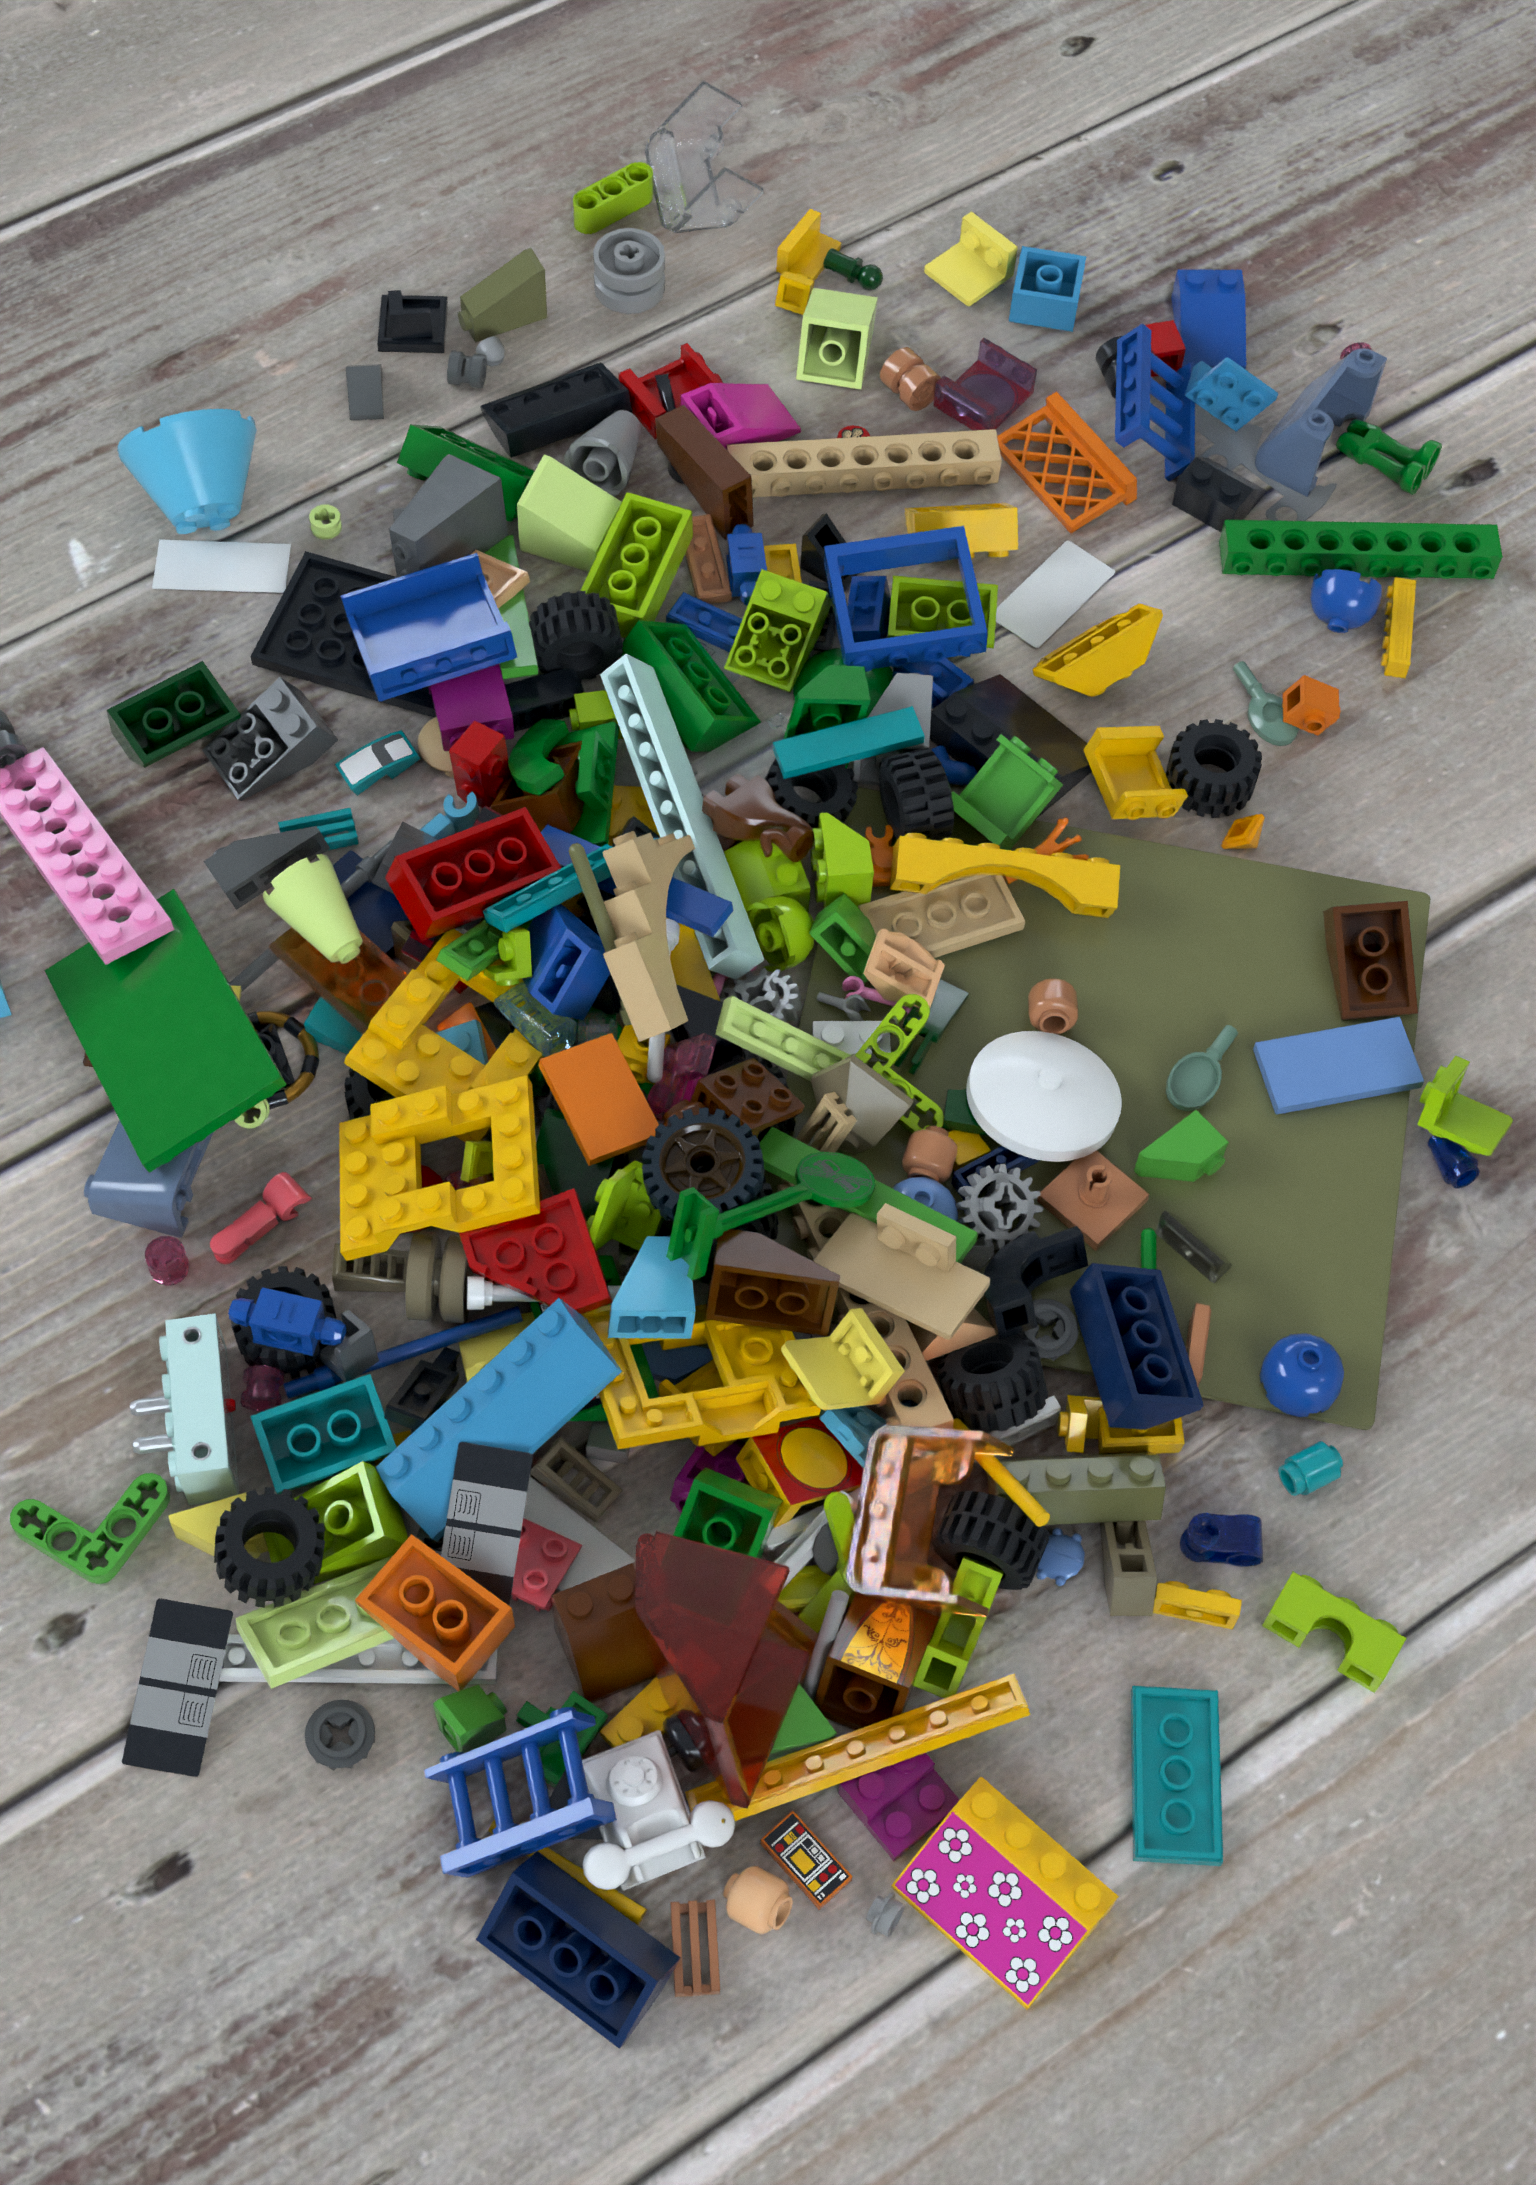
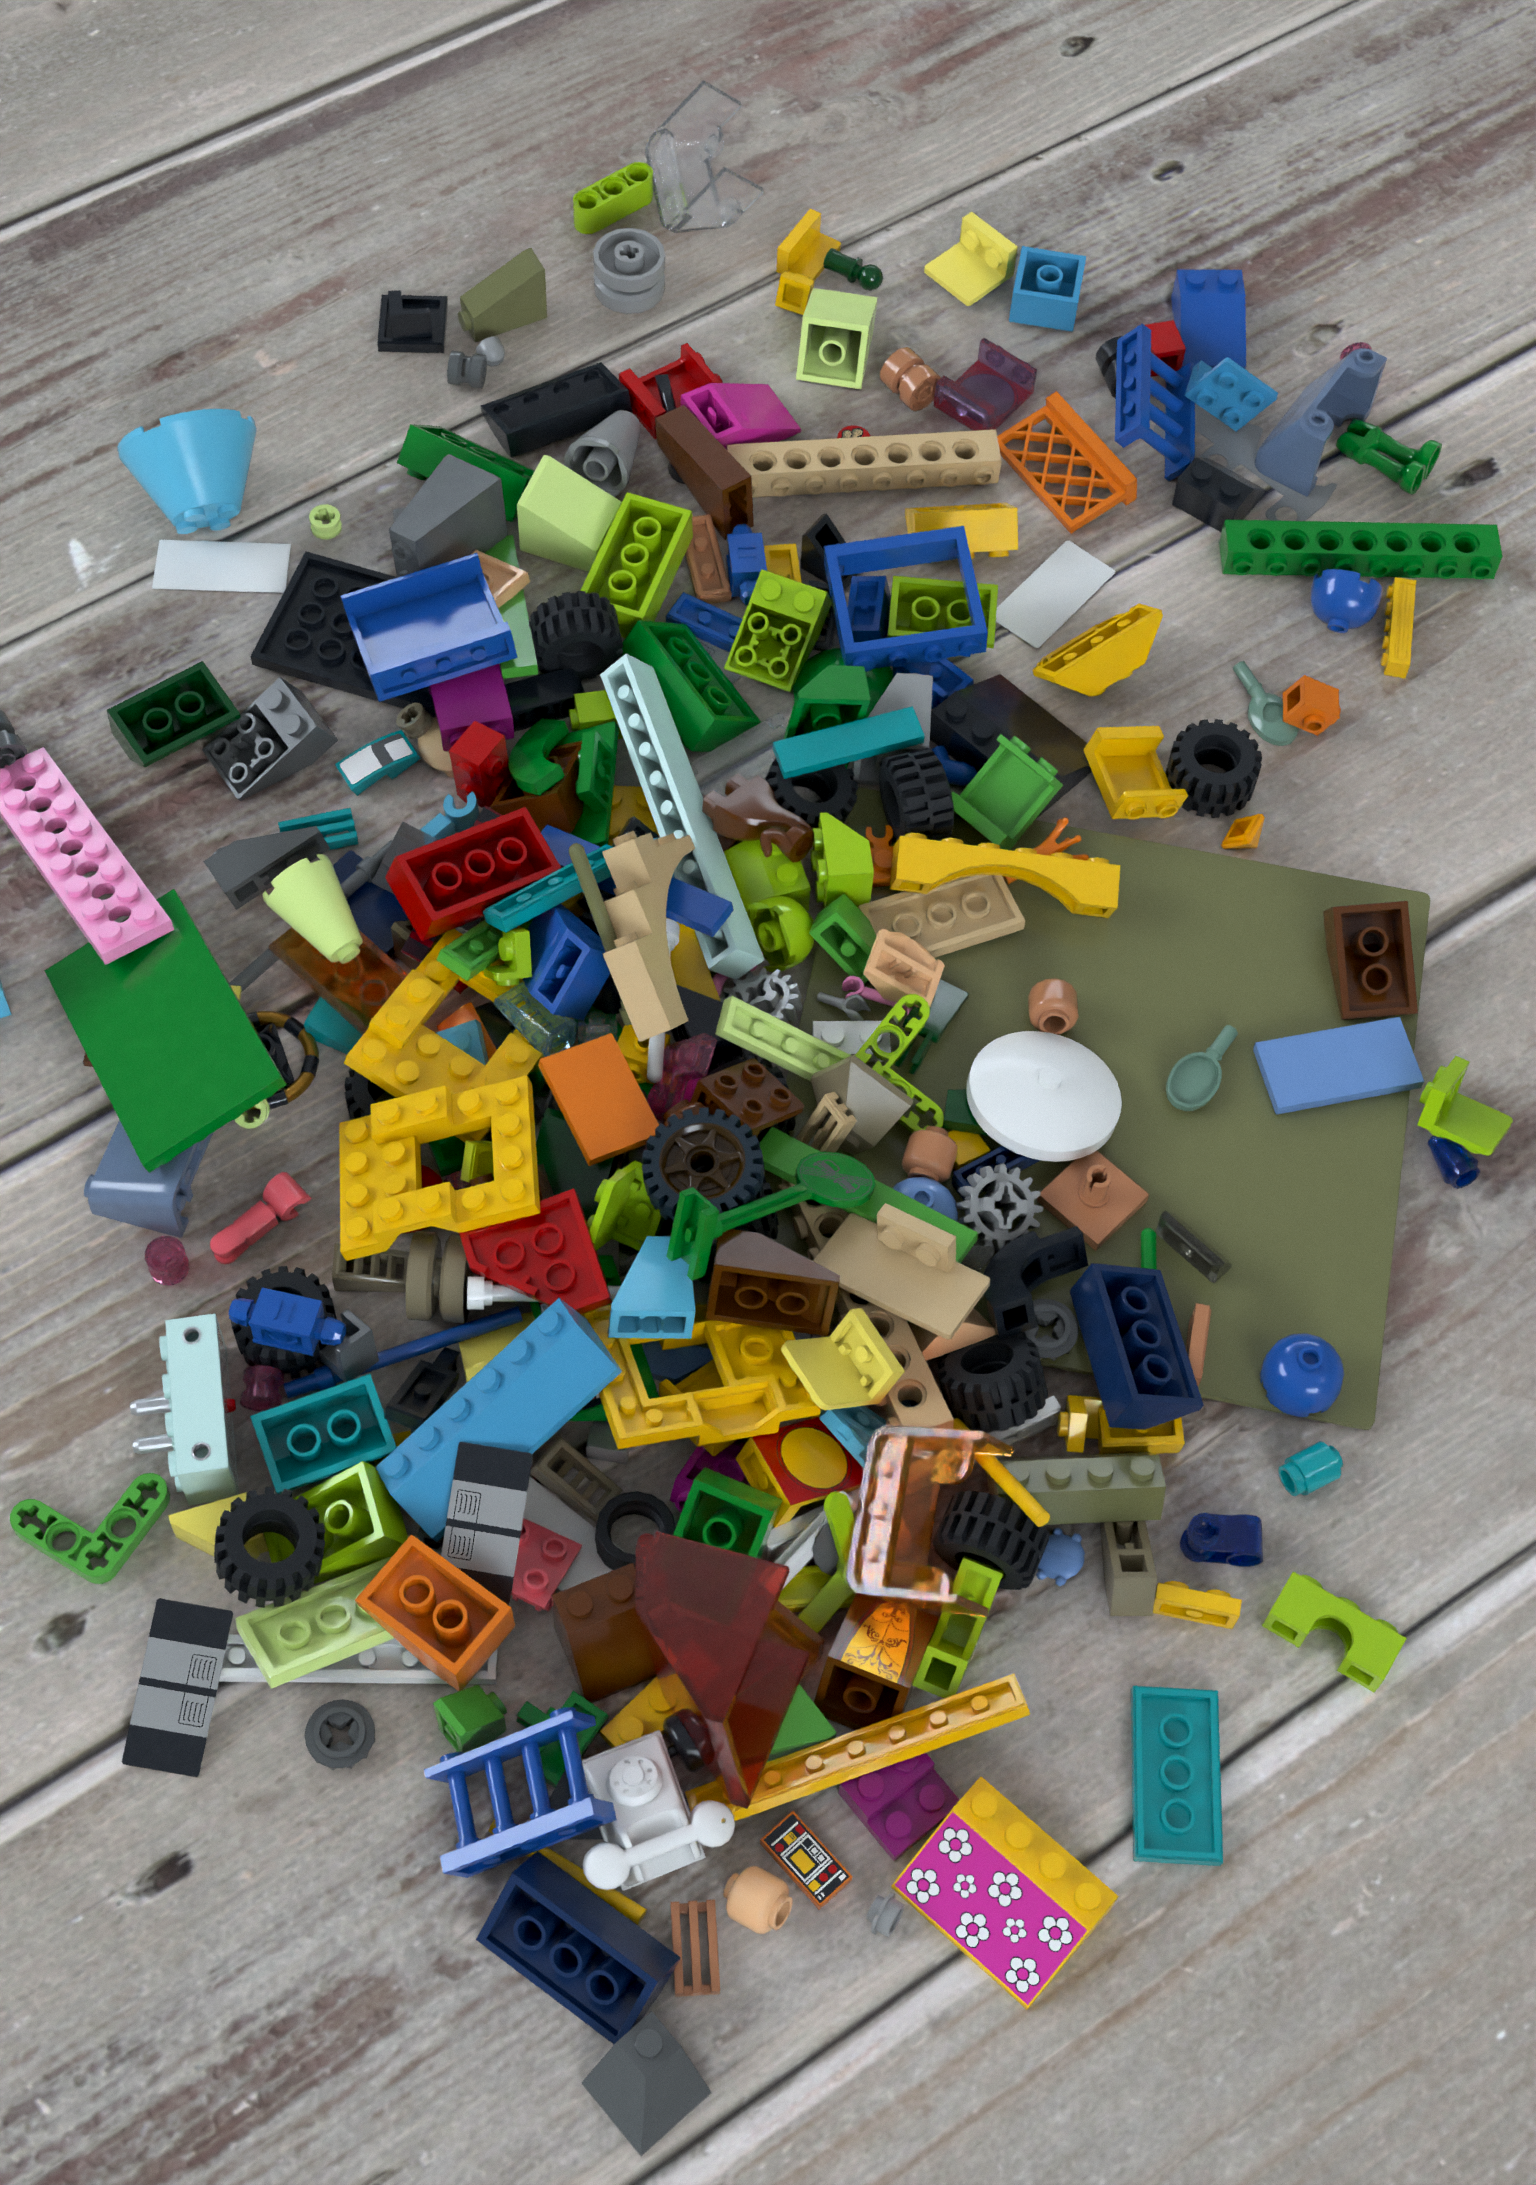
dark grey slope [346,364,384,421] -> none
light grey bar [802,1590,849,1702] -> none
bright green slope [1134,1110,1229,1182] -> none
none -> dark tan bush [396,703,433,739]
none -> green tile [428,1136,465,1177]
none -> dark grey slope [582,2011,711,2157]
none -> black tyre [595,1491,676,1577]

